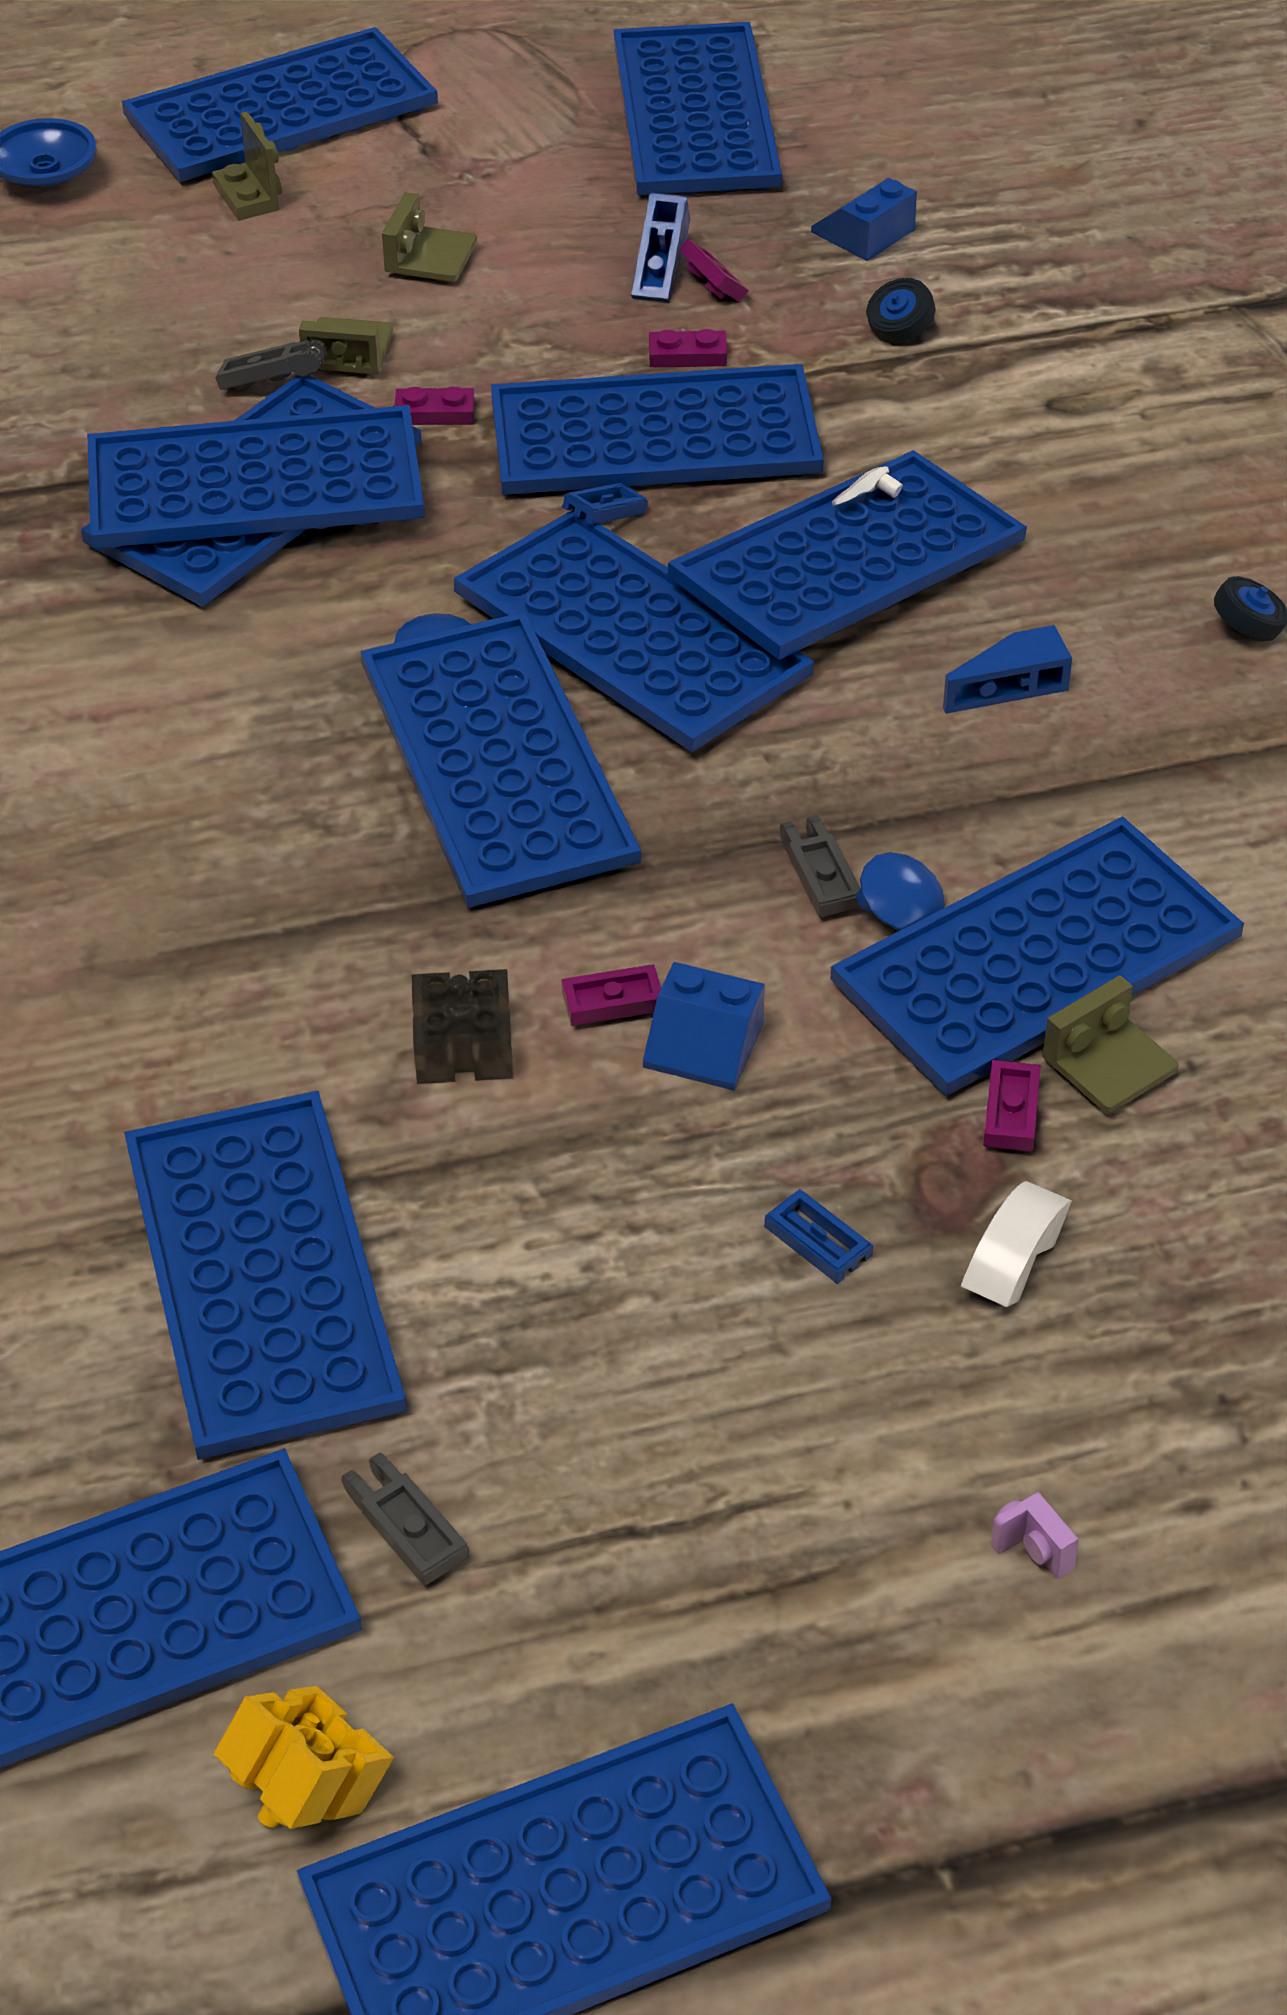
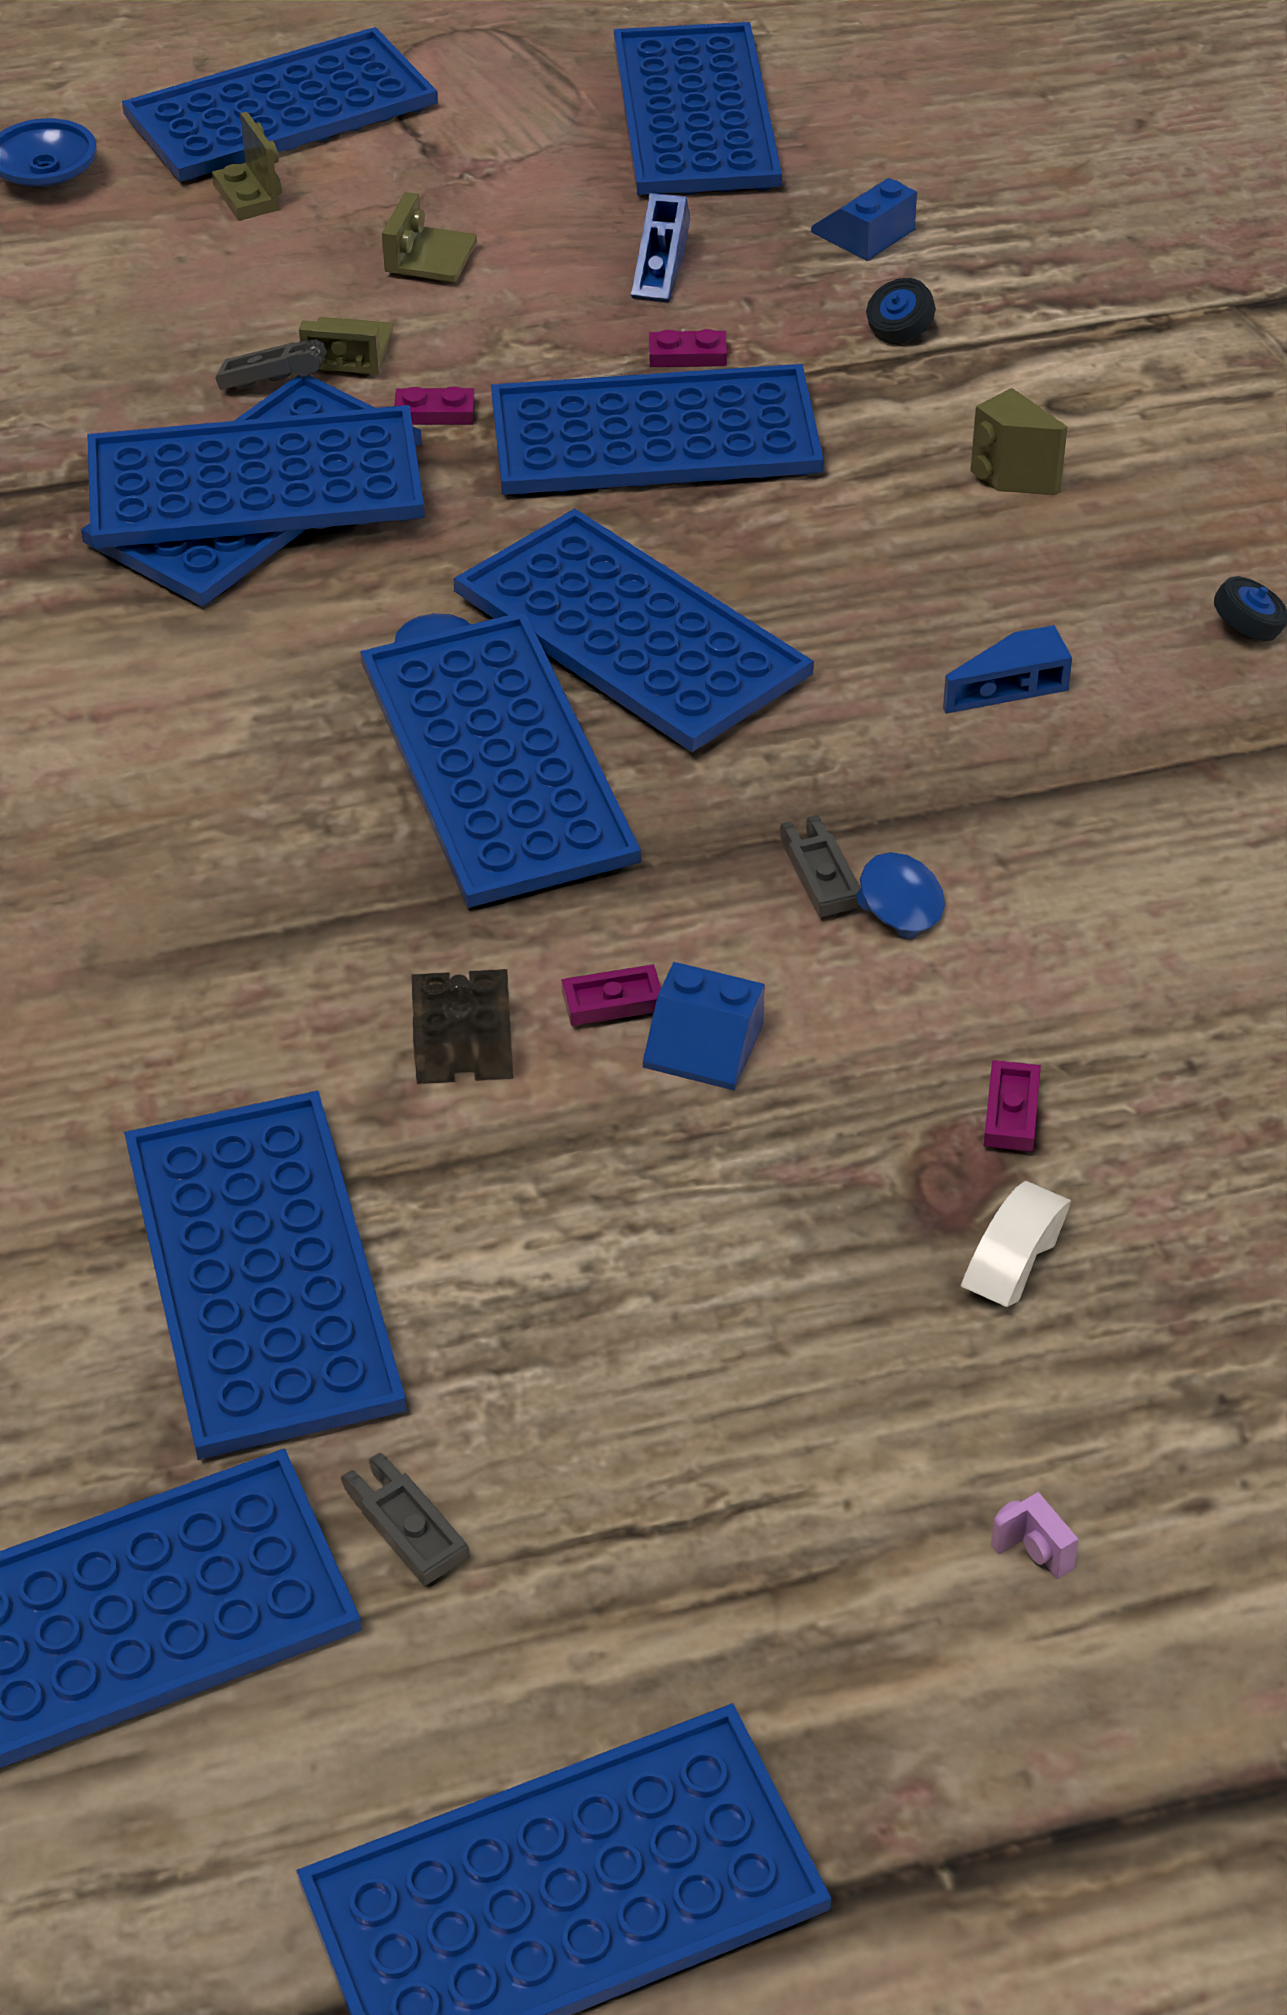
yellow brick [213,1685,394,1829] -> none
blue tile [562,482,648,525] -> none
blue plate [667,450,1027,660] -> none
magenta plate [679,238,749,302] -> none
blue tile [764,1189,873,1284] -> none
blue plate [830,816,1244,1096] -> none
white bar [832,467,903,506] -> none
olive bracket [1042,975,1179,1114] -> none
none -> olive slope [970,388,1068,495]

